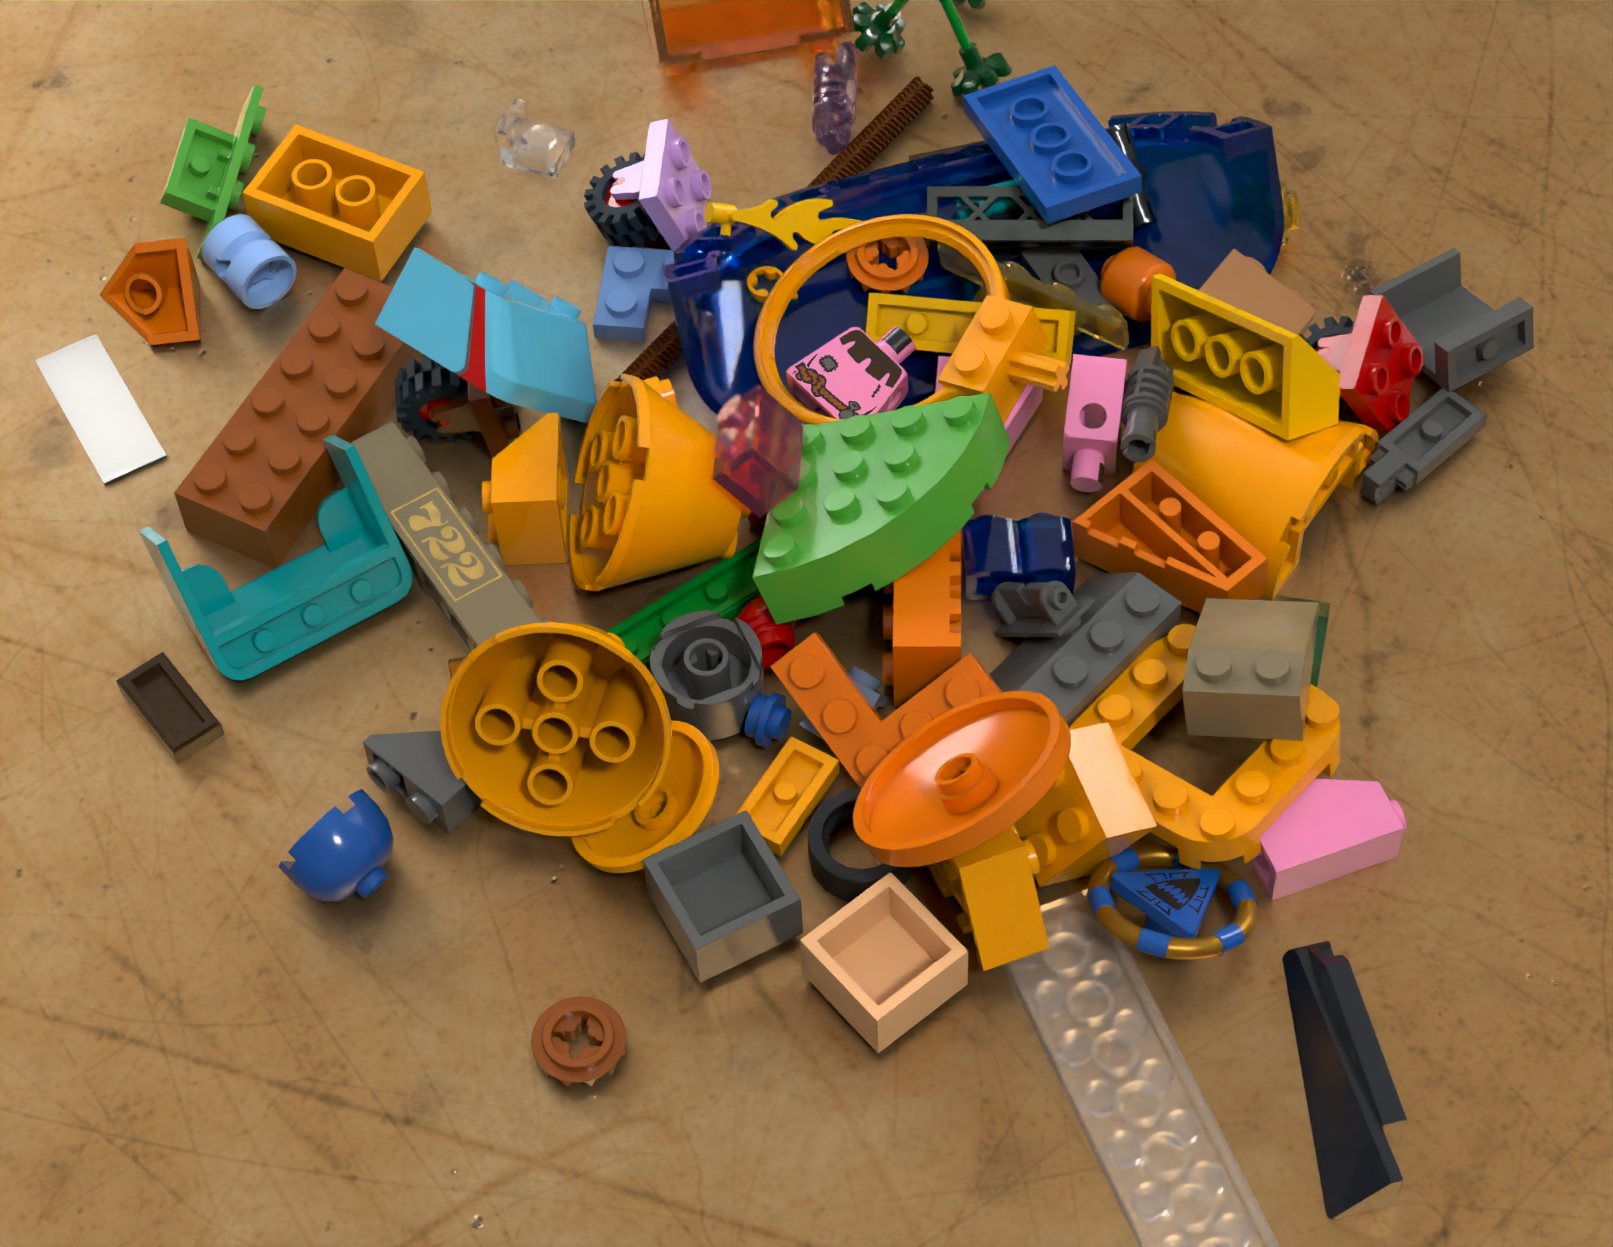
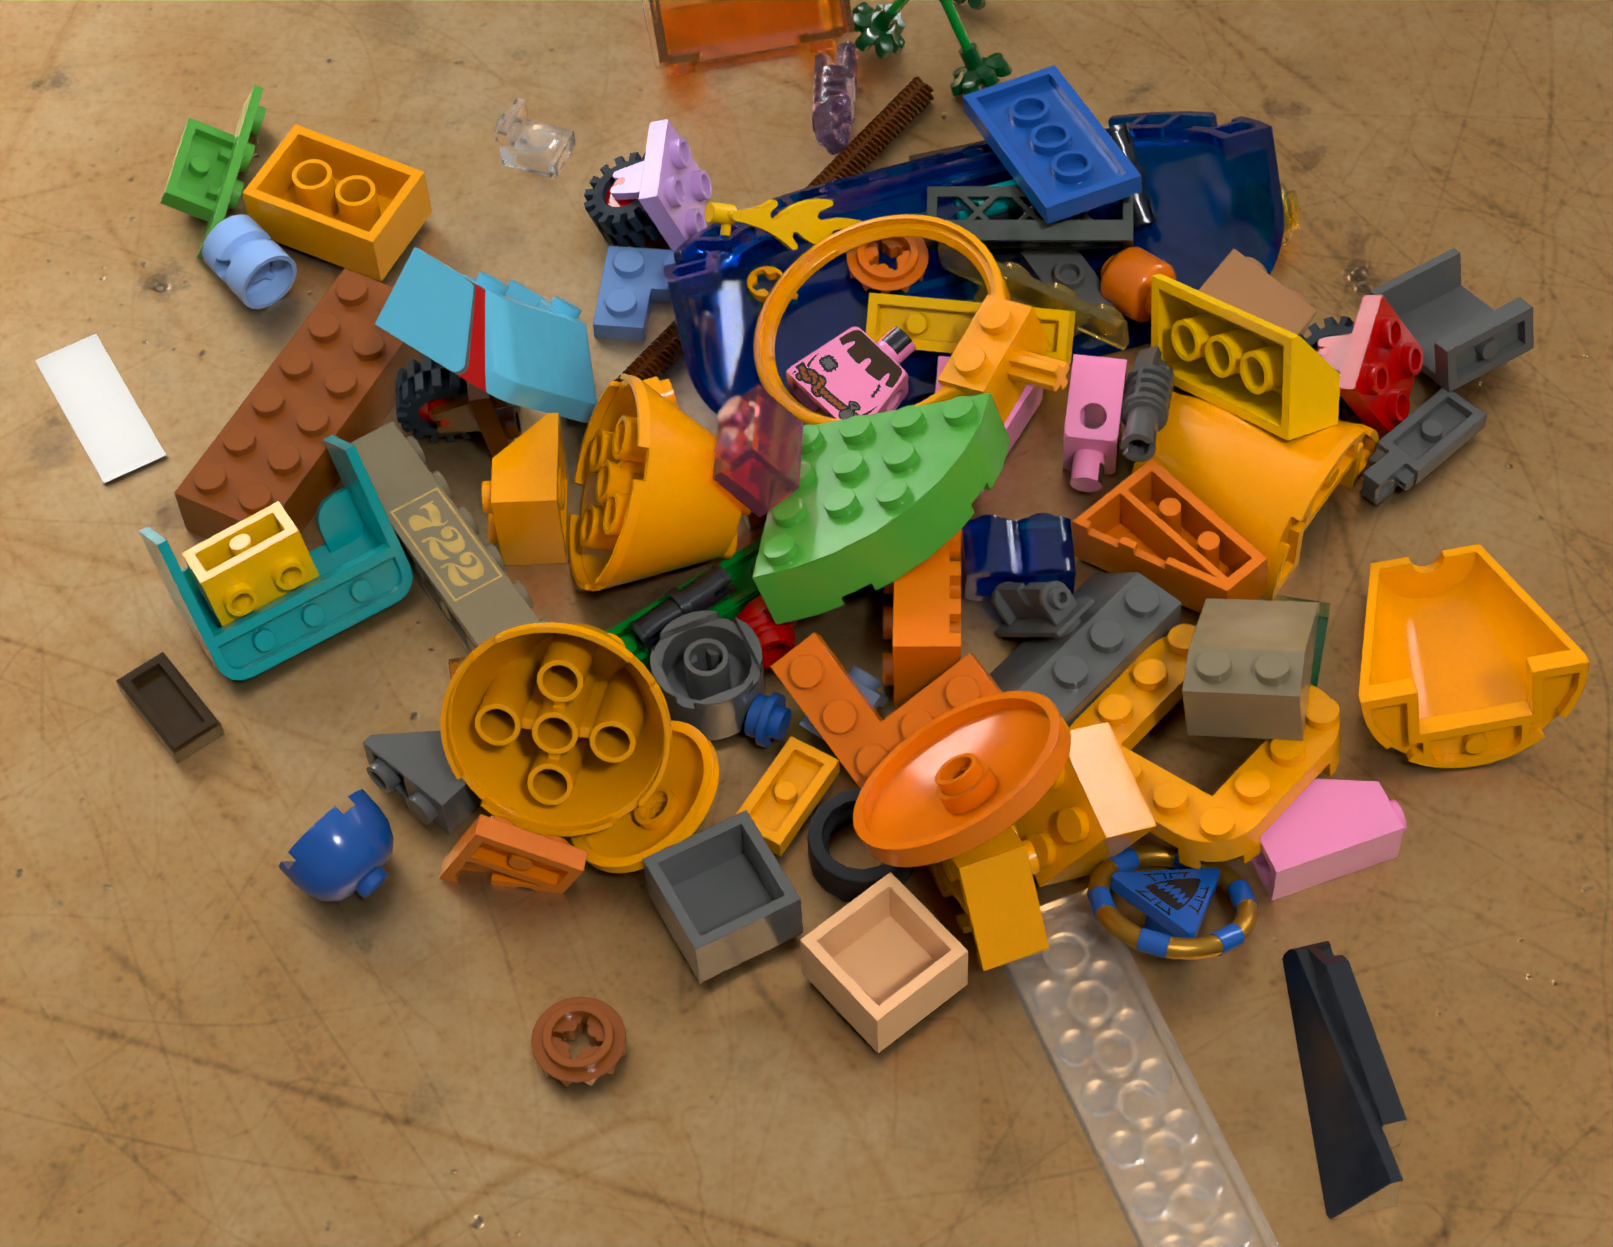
orange slope [99,237,201,345] -> none
none -> yellow brick [181,501,320,627]
none -> orange wing [439,814,588,894]
none -> black pin [627,563,737,653]
none -> light orange cone [1358,544,1589,768]

